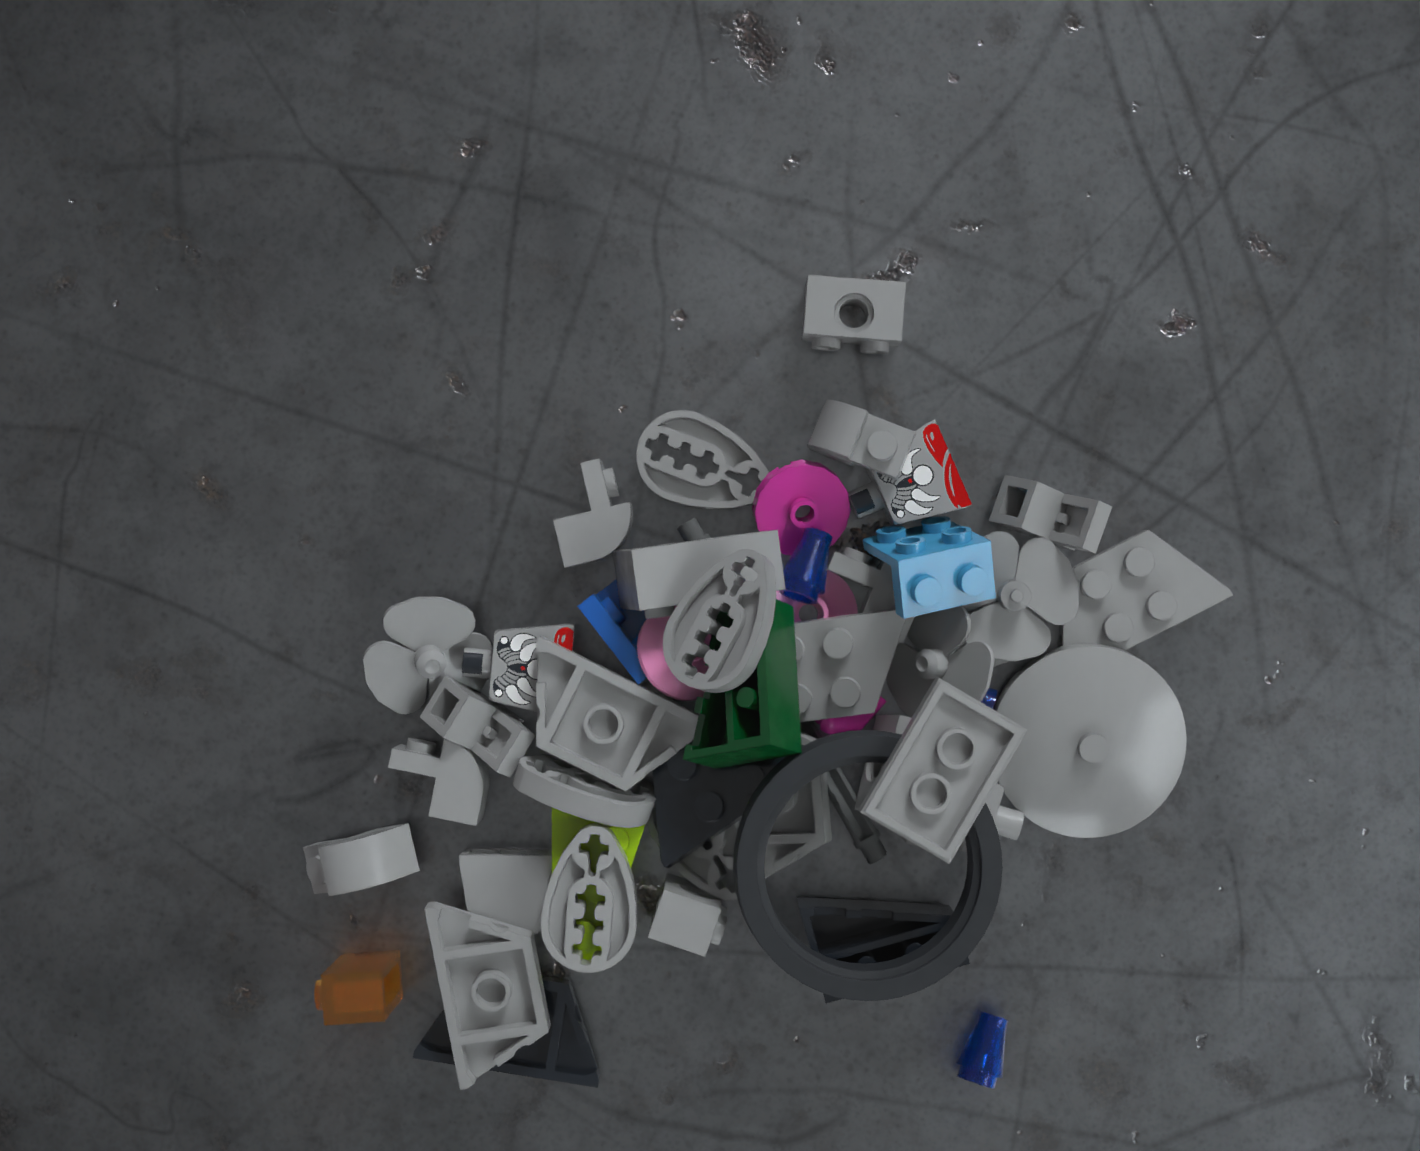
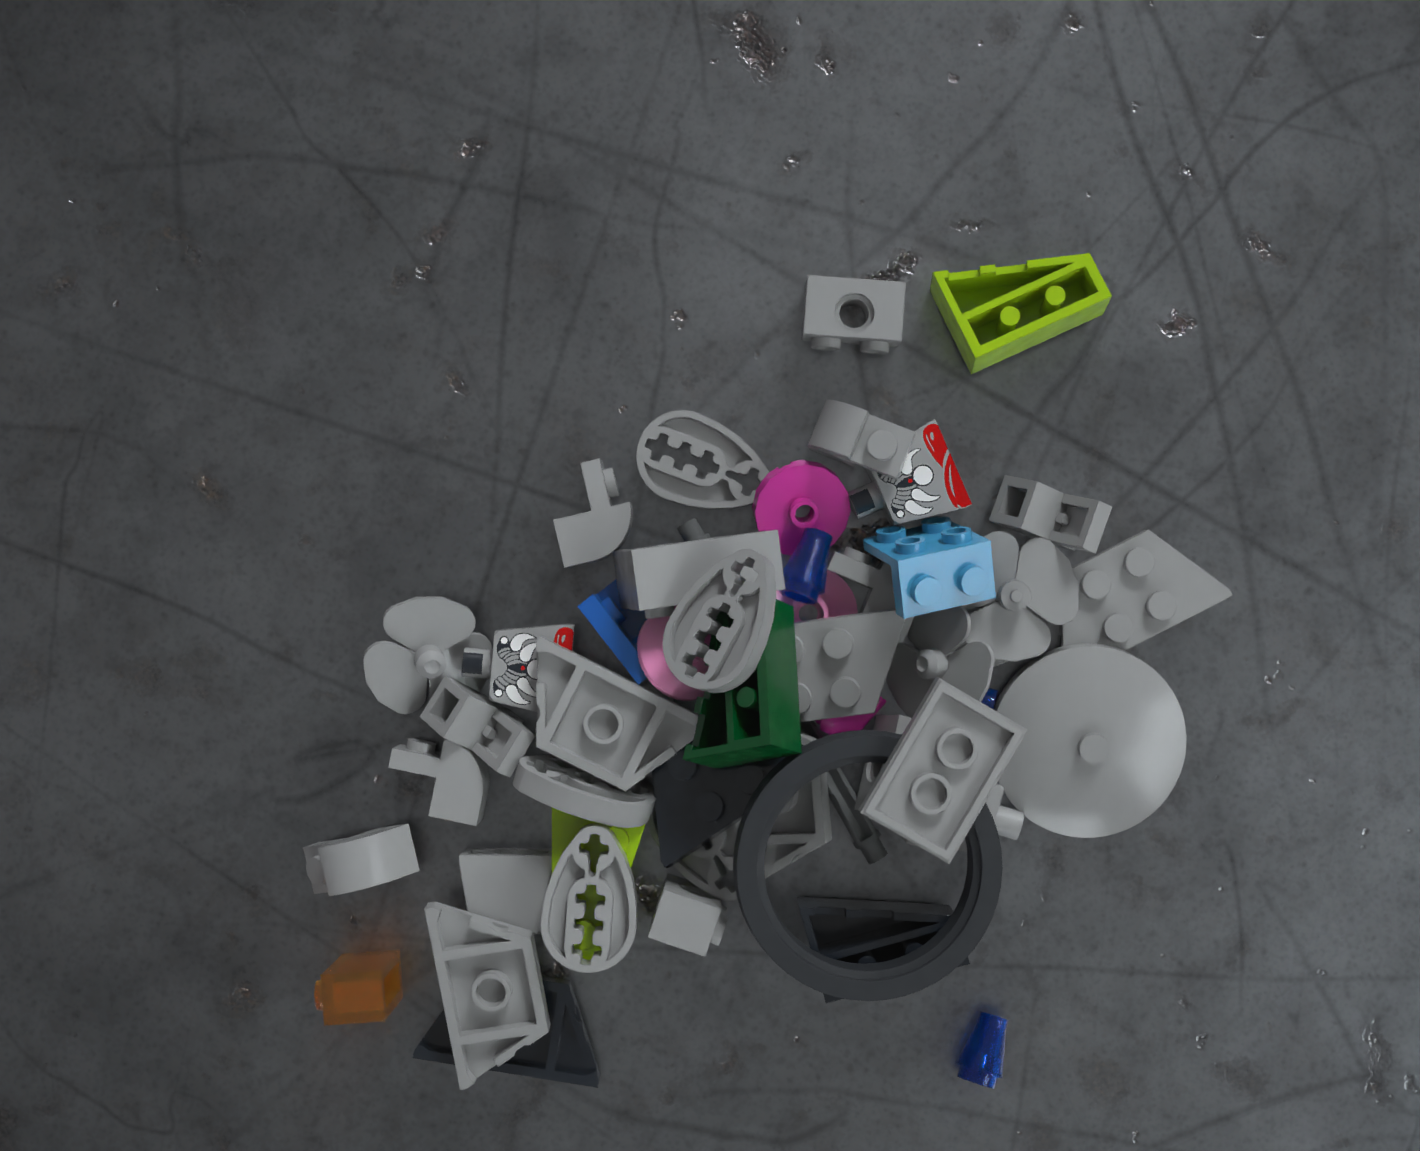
none -> lime wedge [930,253,1112,374]

